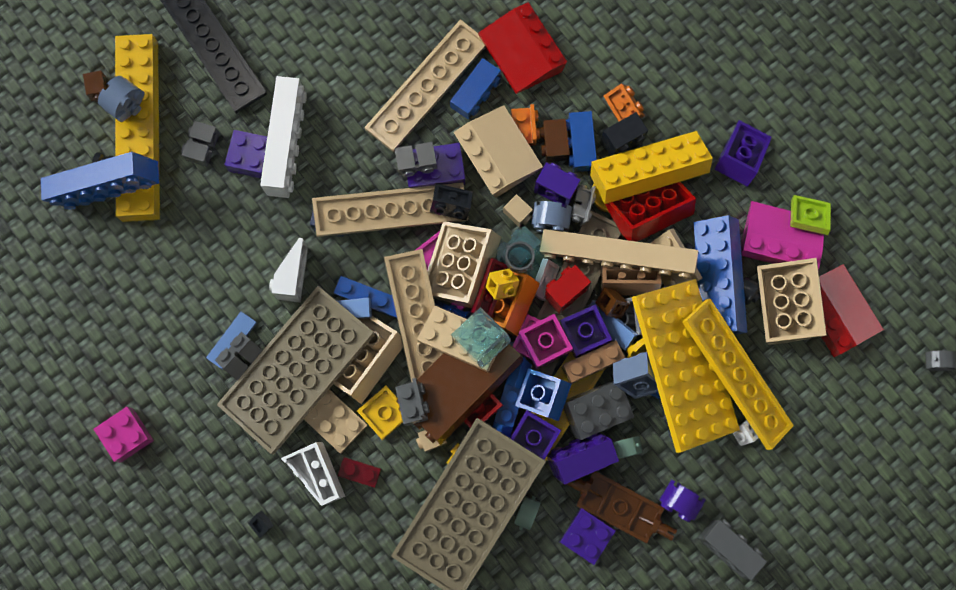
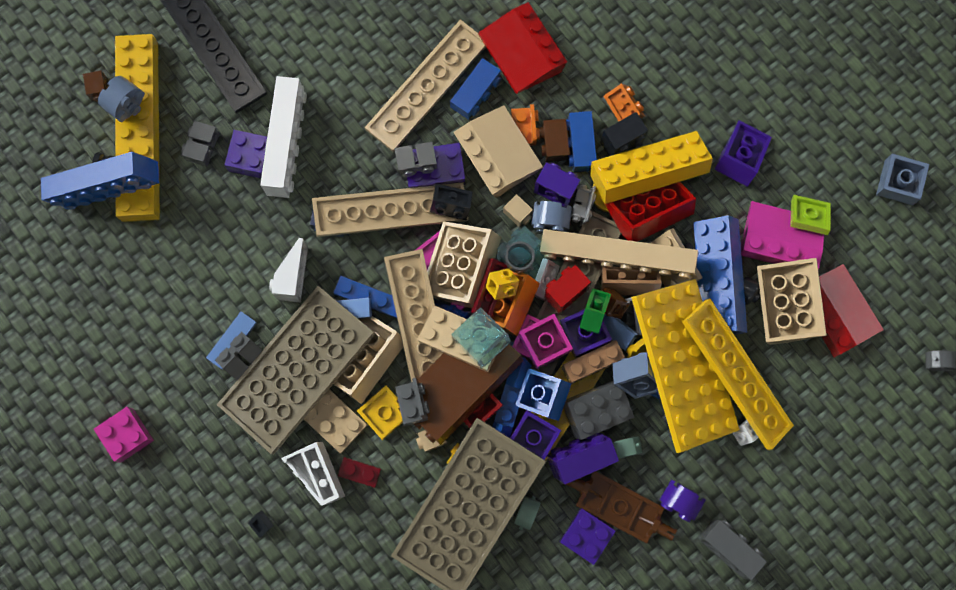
none -> green slope [580,288,611,333]
none -> sand blue brick [876,154,929,205]

